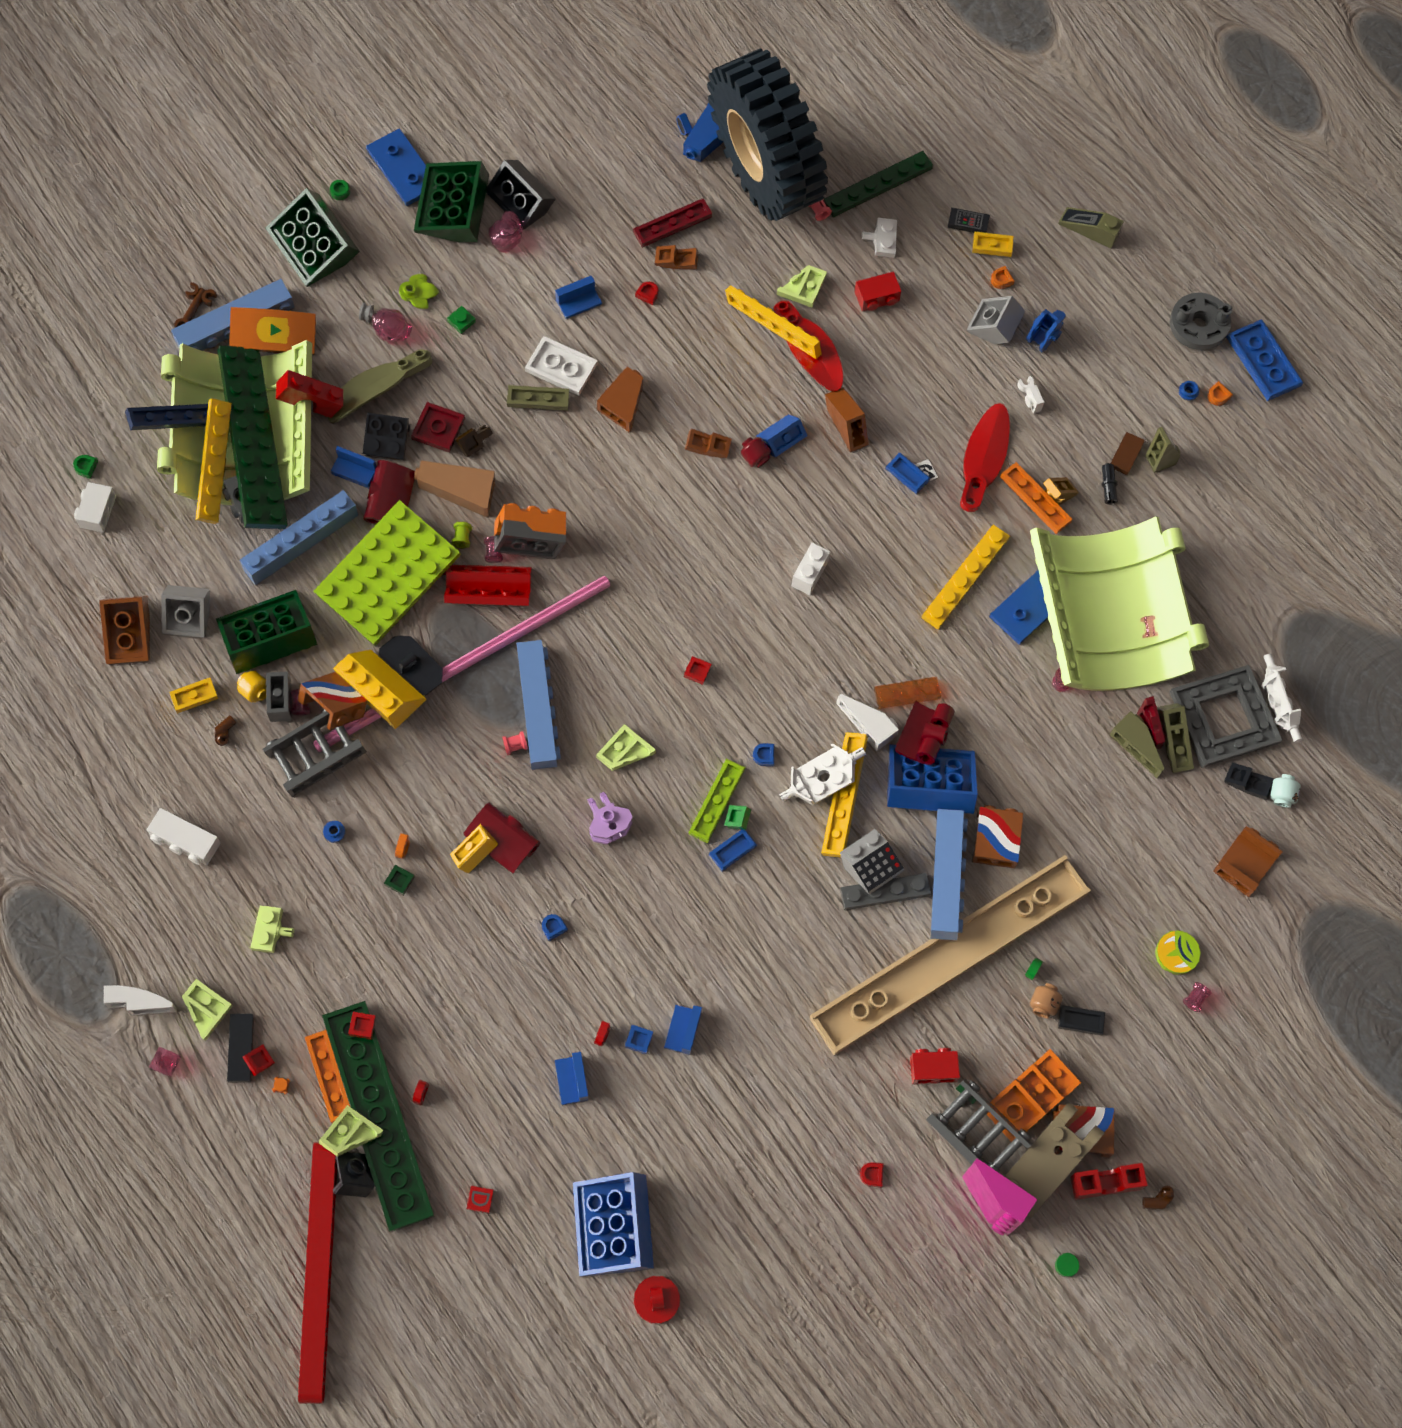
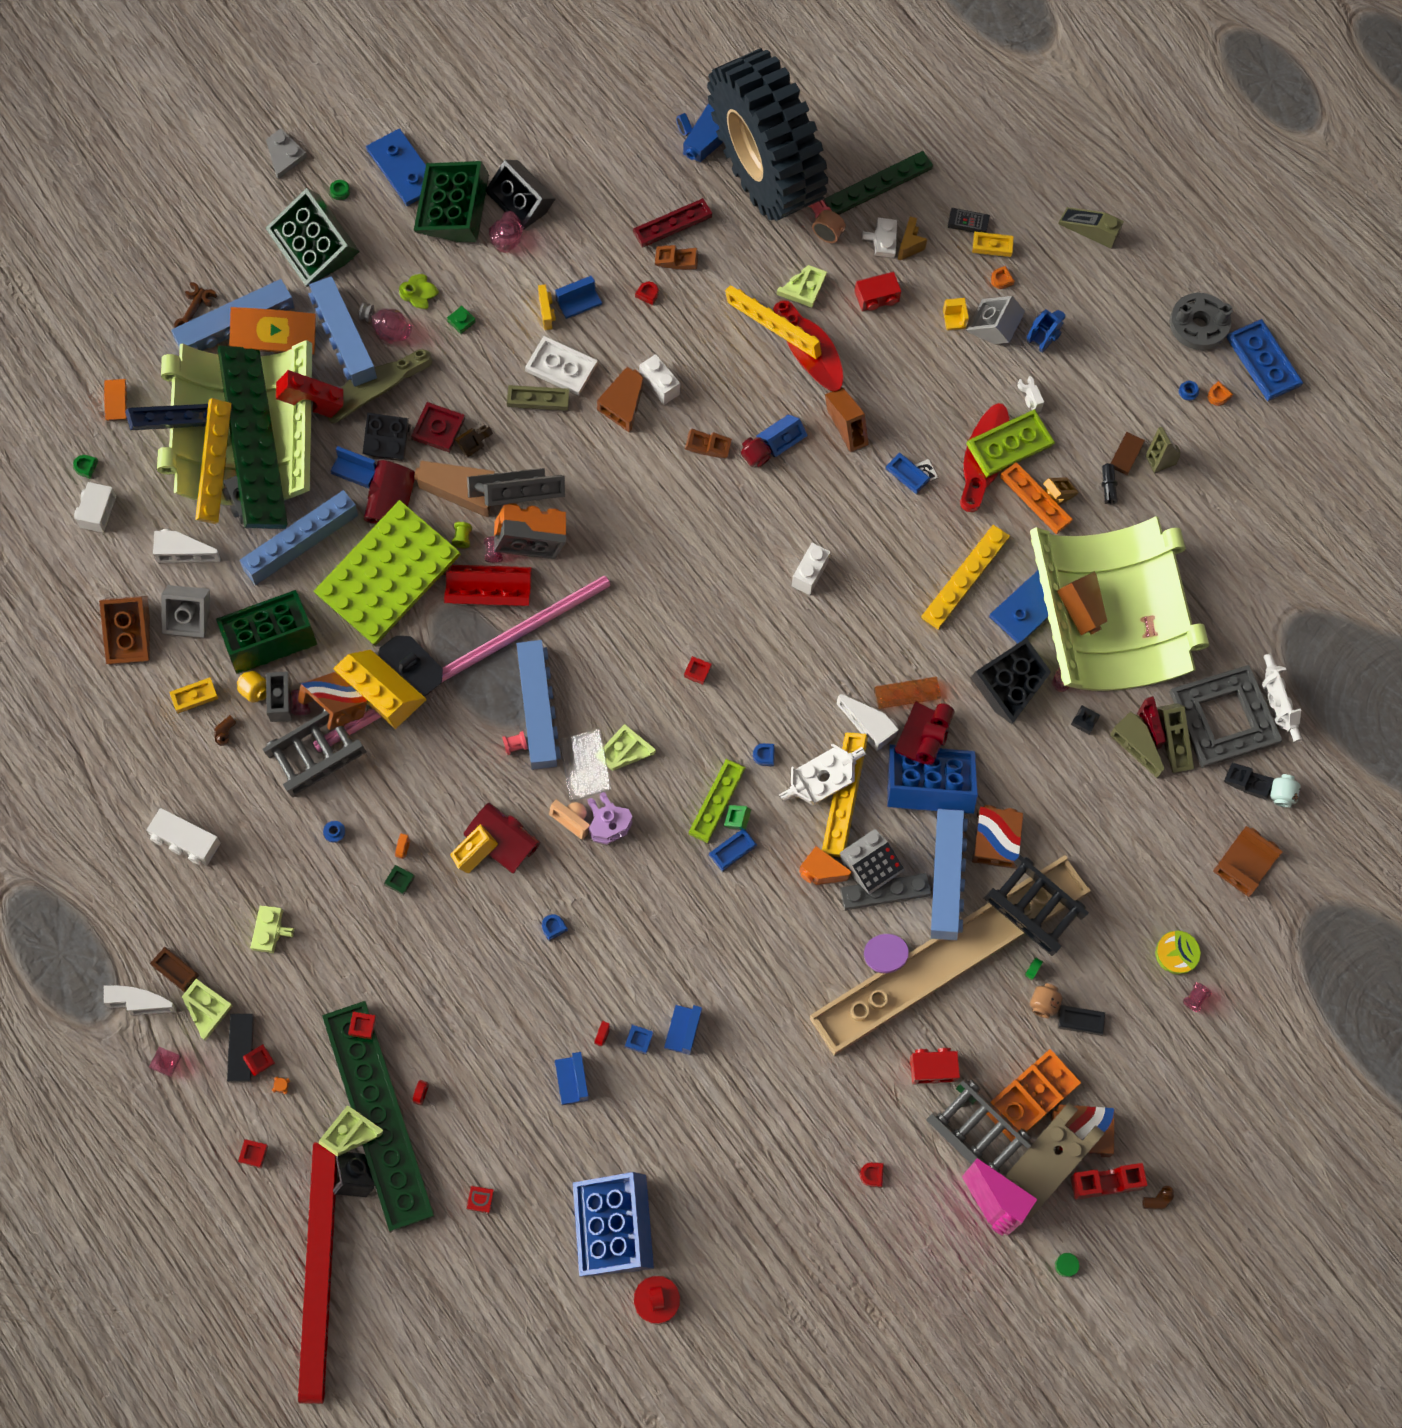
orange plate [305,1030,350,1124] -> none
none -> orange slope [104,379,128,421]
none -> reddish brown tile [150,947,199,992]
none -> white slope [153,529,221,563]
none -> red plate [238,1139,268,1168]
none -> light grey wing [266,128,307,179]
none -> medium blue brick [308,276,377,387]
none -> dark grey fence [467,468,565,506]
none -> yellow plate [538,284,555,330]
none -> light nougat tile [549,799,590,840]
none -> clear piece [559,729,611,801]
none -> white brick [639,354,680,405]
none -> orange slope [799,846,851,885]
none -> nougat piece [812,210,846,243]
none -> medium lavender piece [864,934,909,973]
none -> pearl gold slope [898,216,927,260]
none -> yellow panel [943,298,969,330]
none -> lime tile [966,409,1055,478]
none -> black wedge [971,638,1051,724]
none -> black fence [983,855,1089,956]
none -> dark orange slope [1057,571,1107,635]
none -> black tile [1071,705,1100,735]

